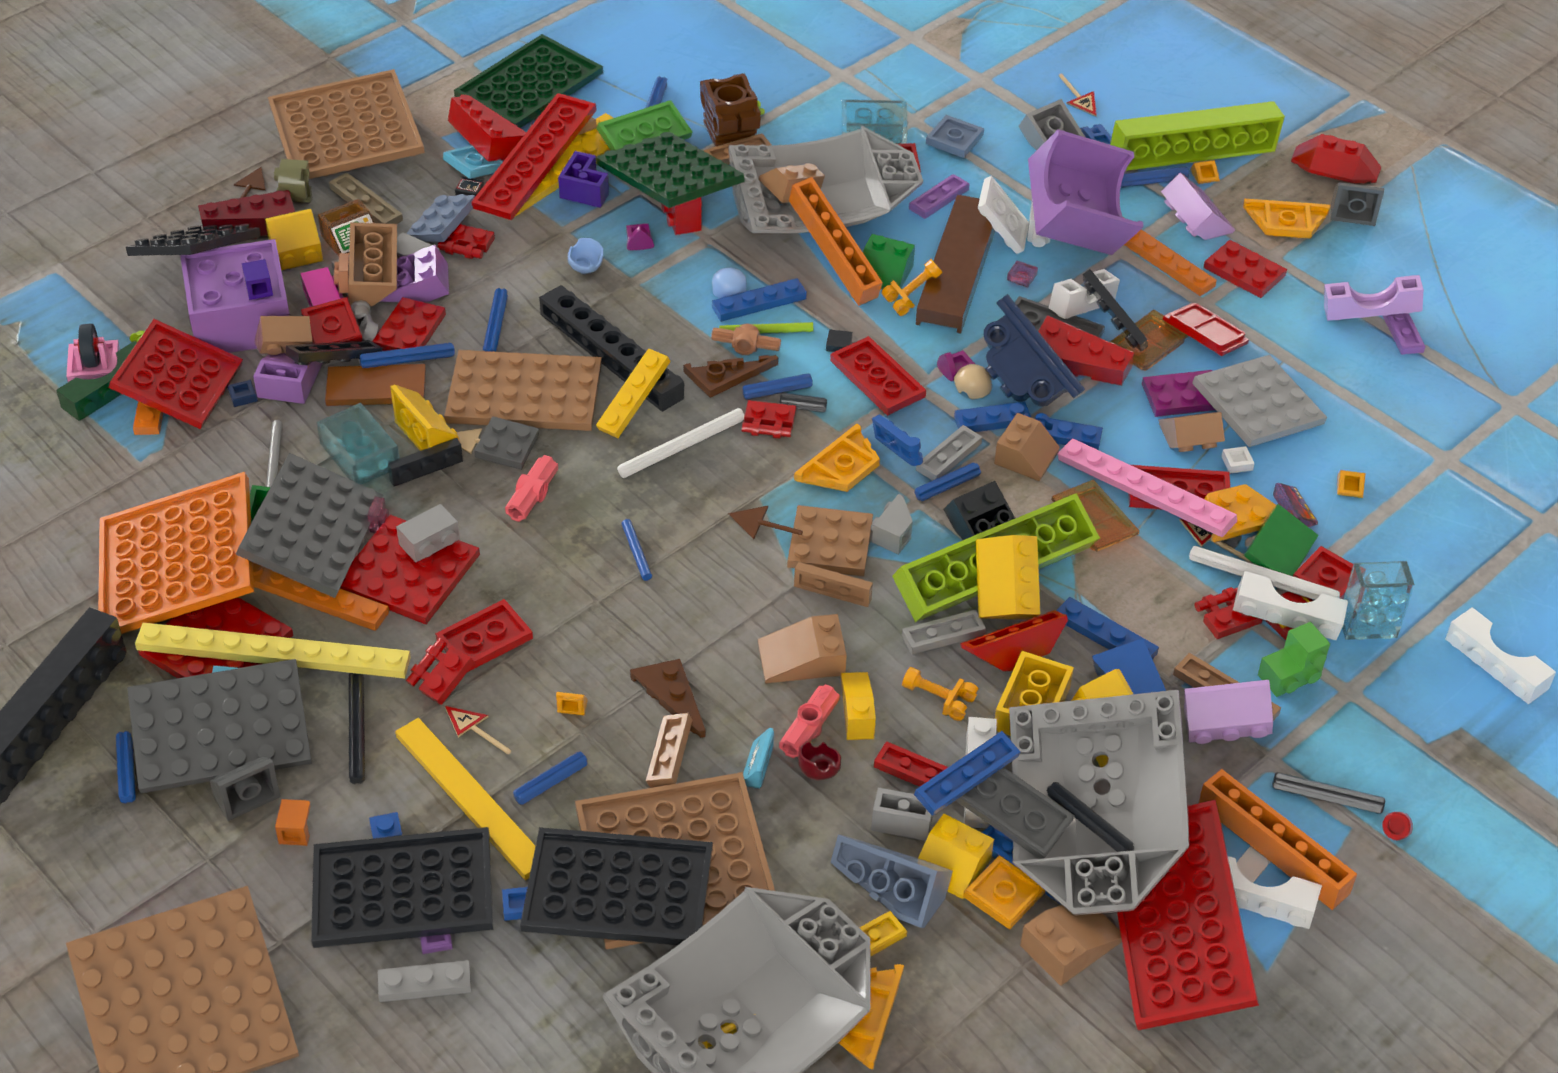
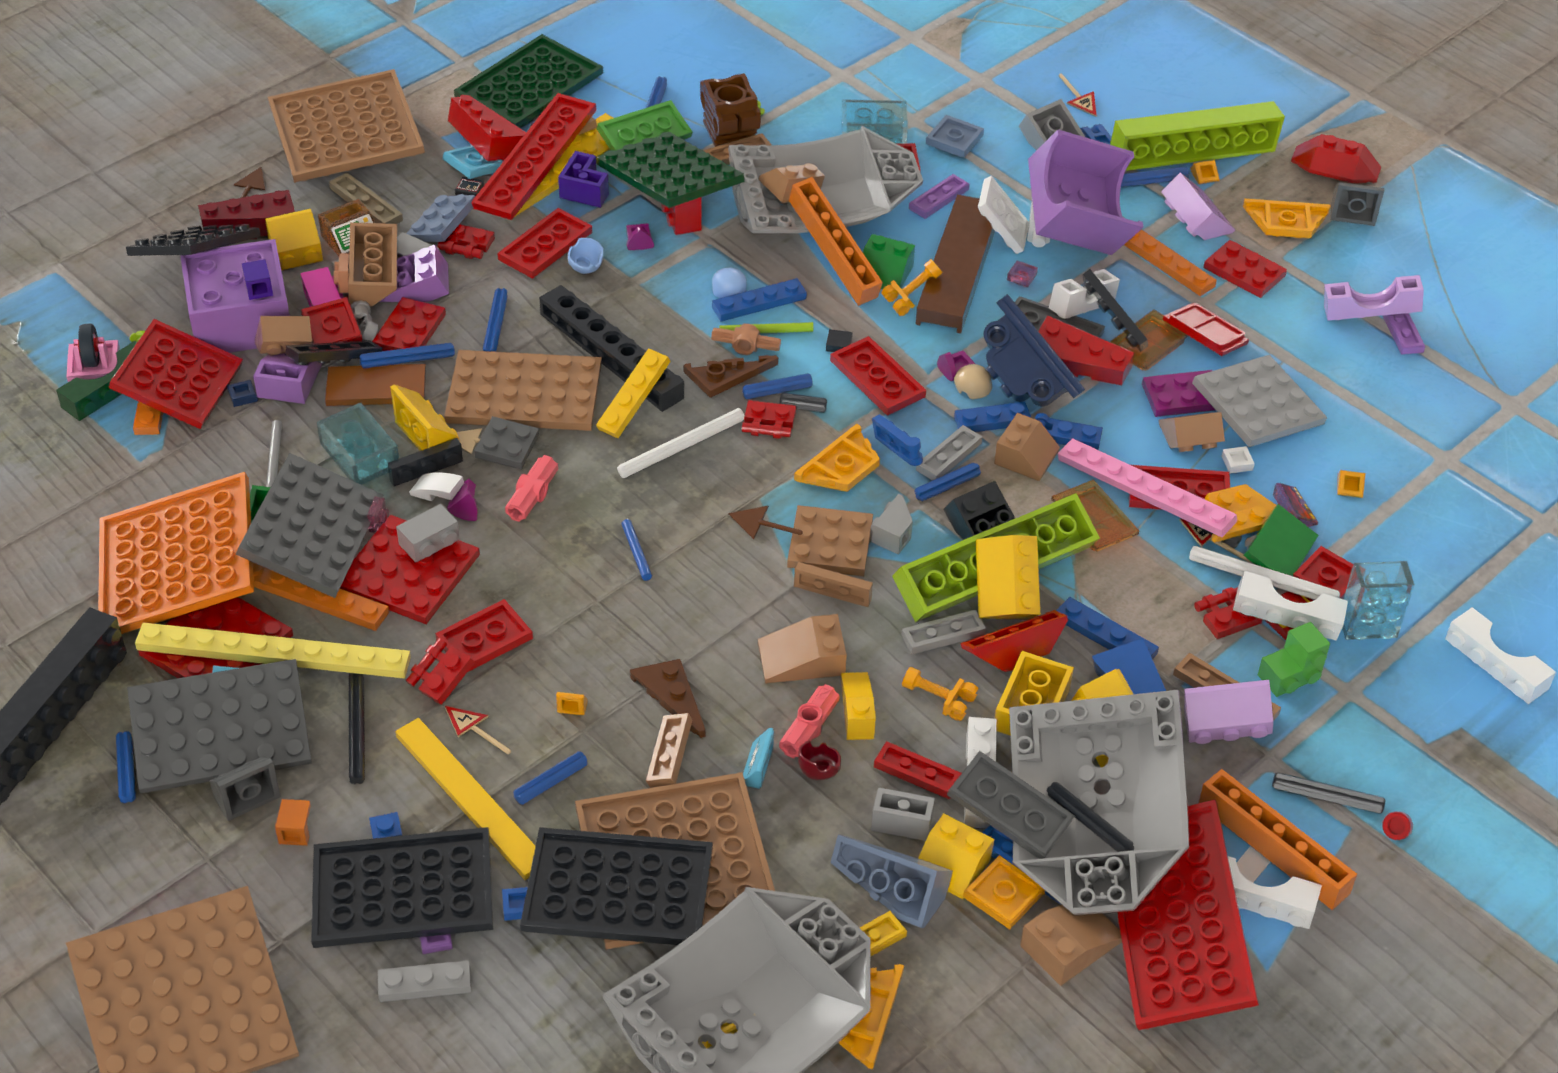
olive cylinder [274,159,312,203] -> none
blue plate [914,731,1021,816] -> none
none -> white slope [409,473,464,501]
none -> magenta tile [447,479,478,521]
none -> red plate [497,208,593,279]

